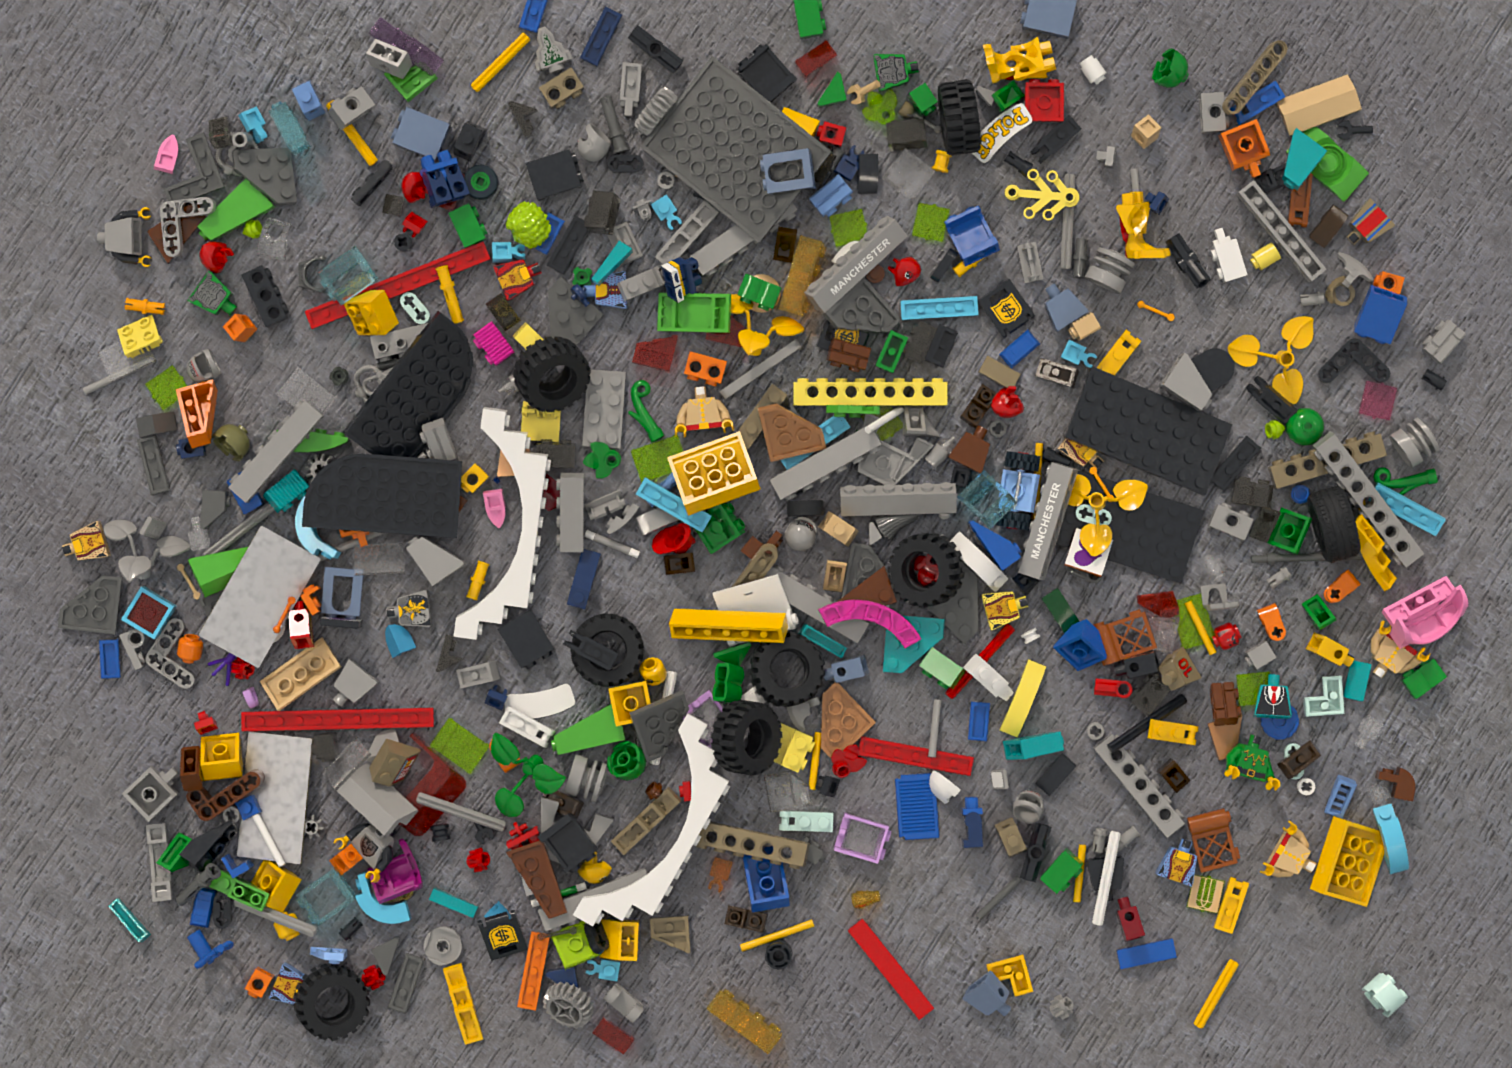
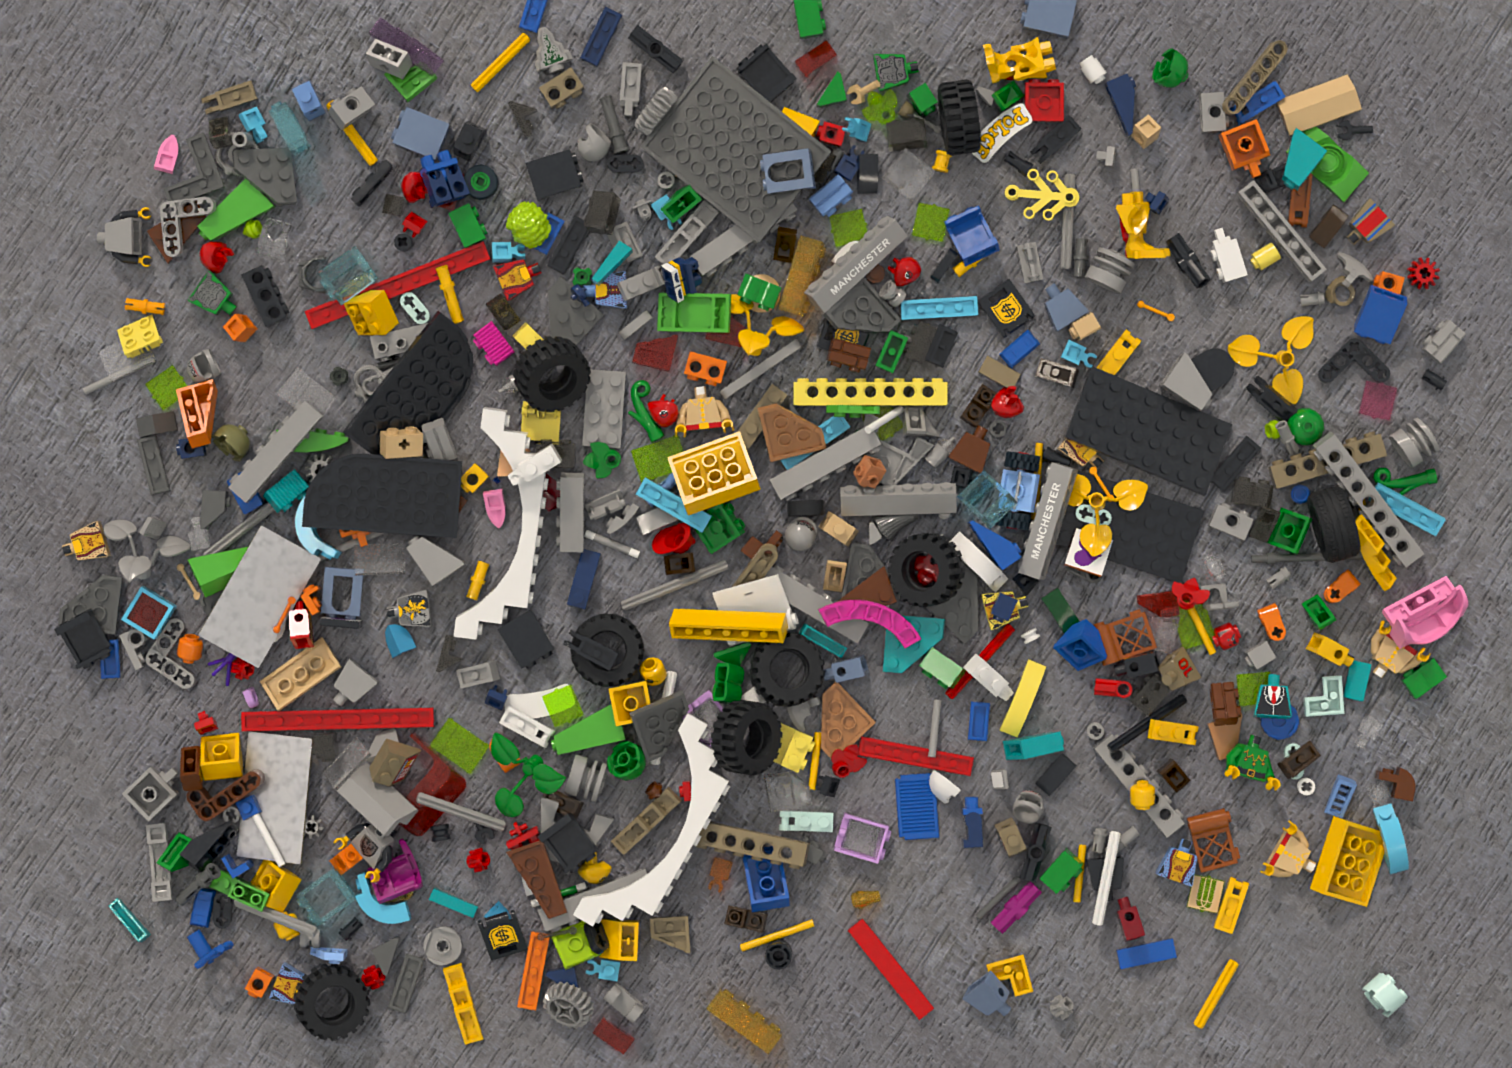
none -> black panel [54,608,114,669]
none -> dark tan hinge [201,81,258,115]
none -> light grey wheel [300,929,321,948]
none -> tan brick [380,426,423,459]
none -> white hinge [508,444,562,486]
none -> clear neon green piece [542,684,584,727]
none -> light grey beam [619,310,653,340]
none -> light grey axle [620,560,729,611]
none -> red piece [648,394,679,428]
none -> green slope [661,184,702,223]
none -> medium azure plate [842,117,871,142]
none -> nougat brick [853,455,886,488]
none -> light grey wheel [879,281,906,307]
none -> dark blue brick [990,592,1018,623]
none -> magenta piece [990,881,1042,934]
none -> dark blue slope [1104,73,1136,137]
none -> yellow head [1130,780,1155,810]
none -> red plate [1171,578,1210,610]
none -> light grey axle [1275,421,1299,455]
none -> red gear [1407,257,1440,290]

